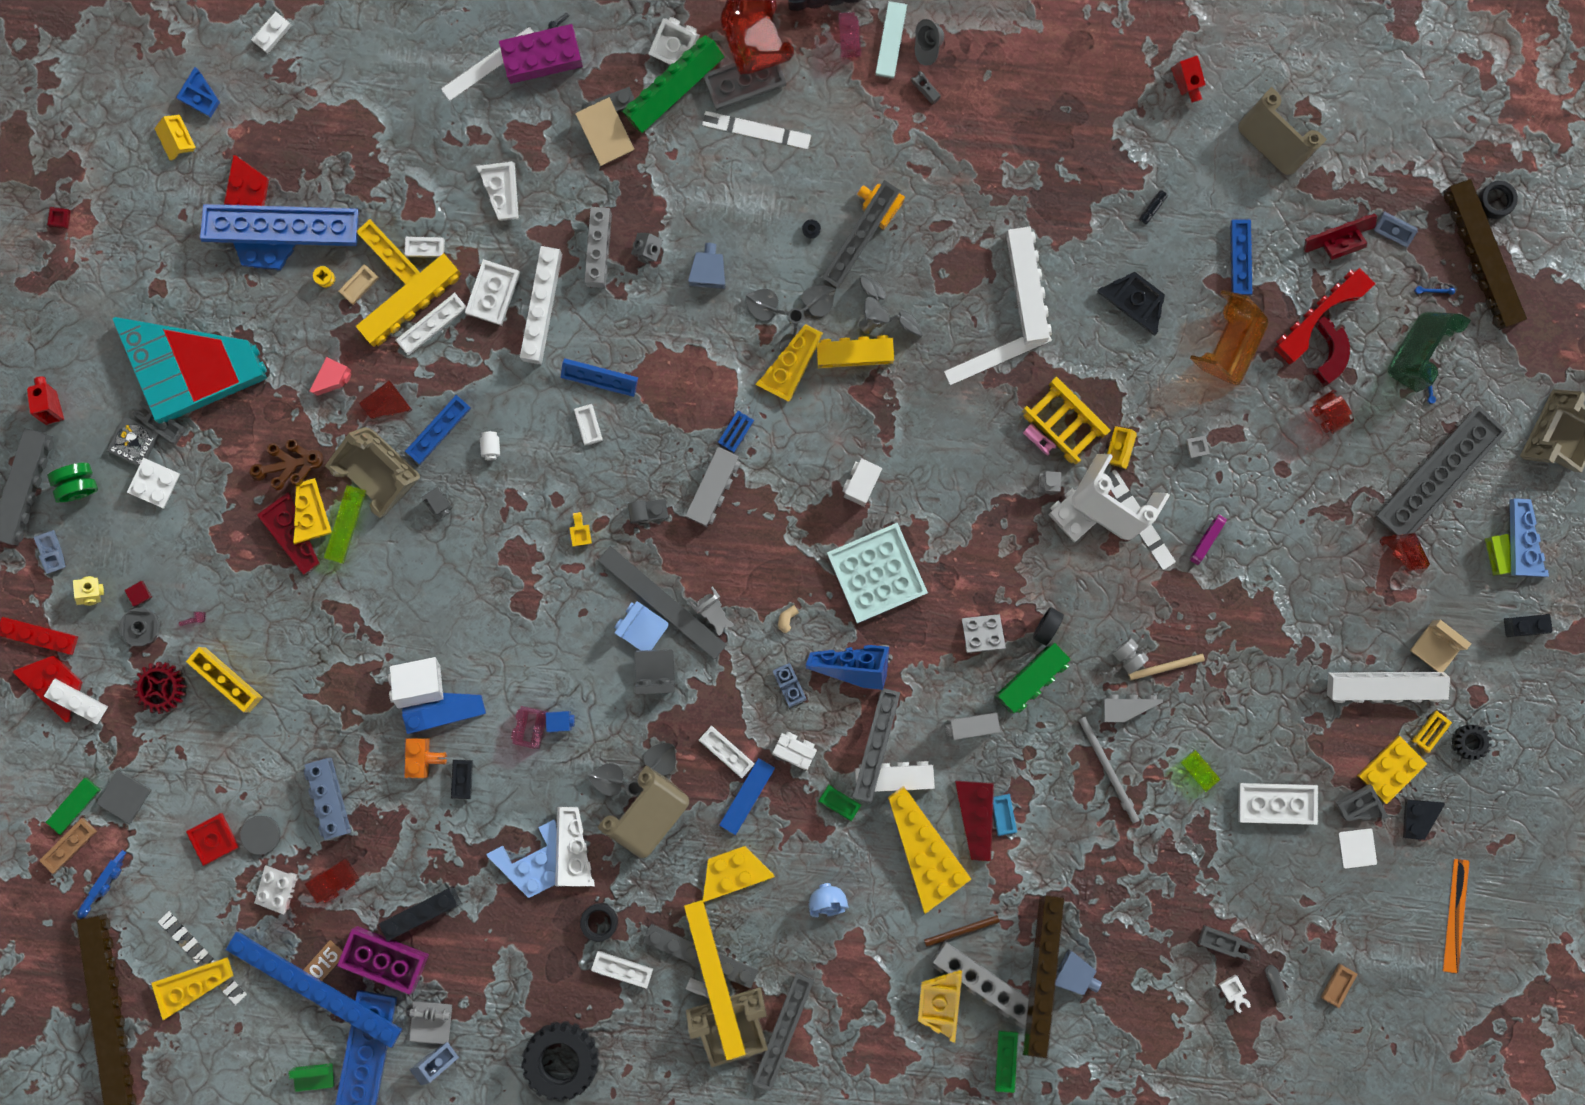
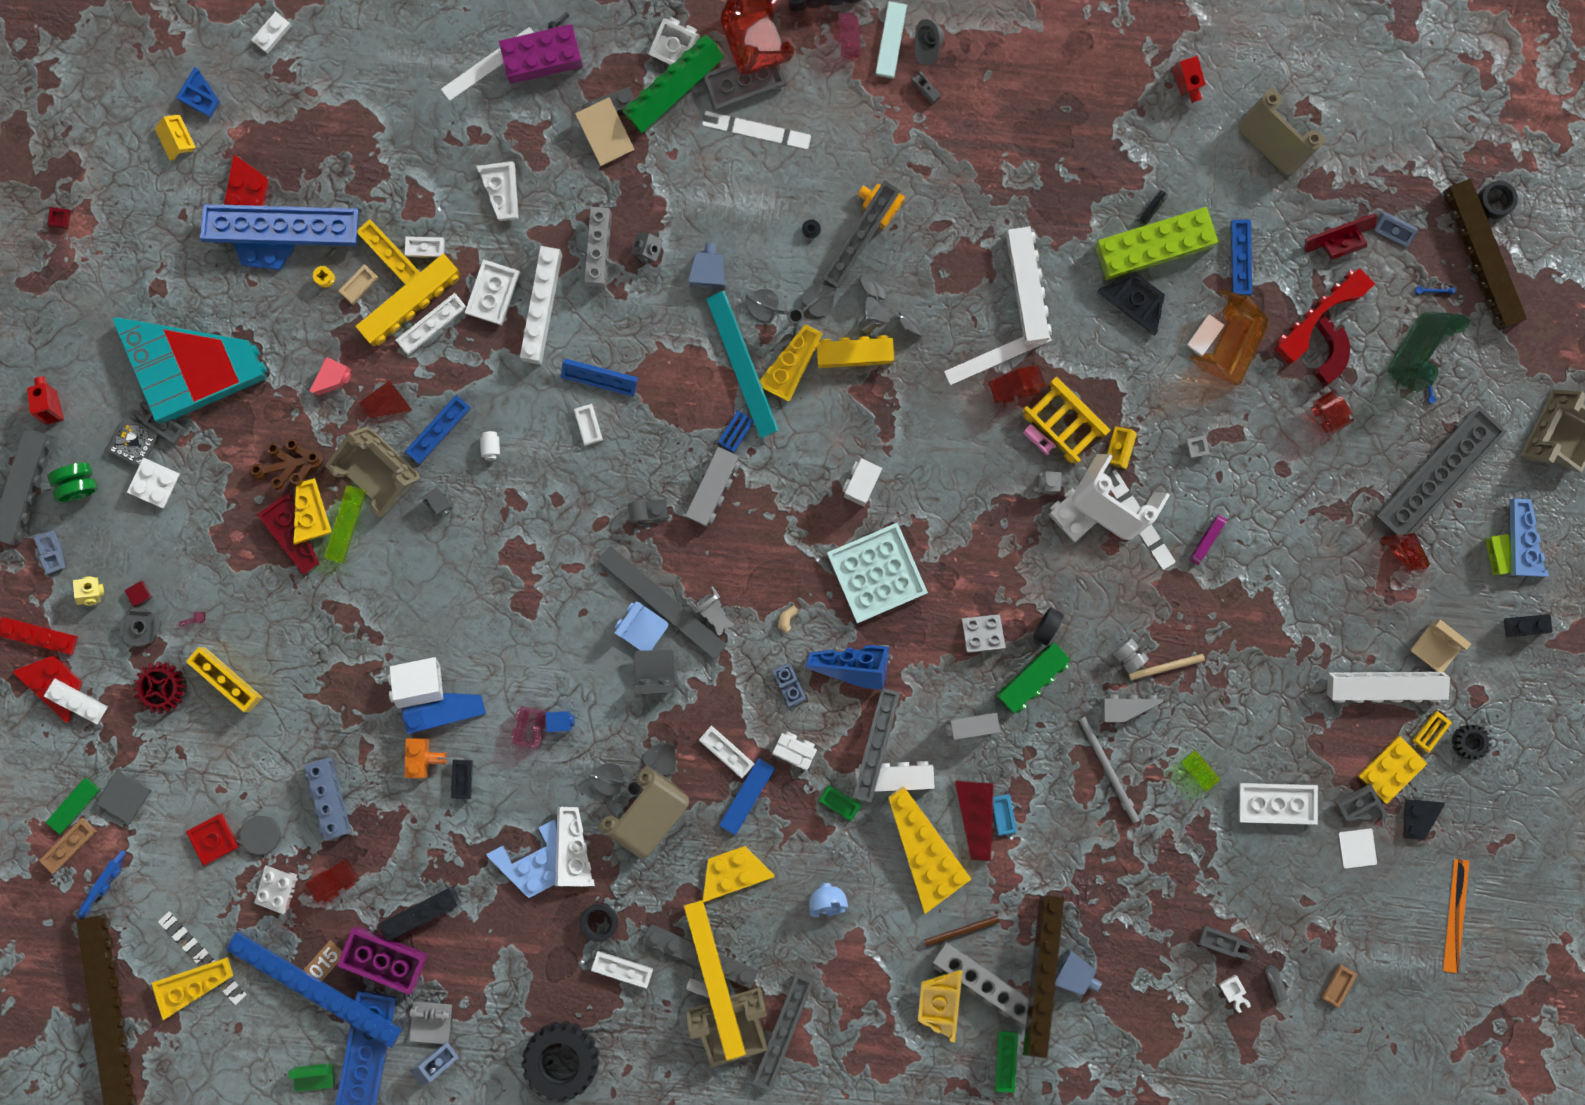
yellow plate [570,512,592,547] -> none
none -> teal tile [706,291,779,438]
none -> clear red brick [988,365,1046,405]
none -> lime brick [1095,207,1218,281]
none -> white tile [1186,315,1224,357]

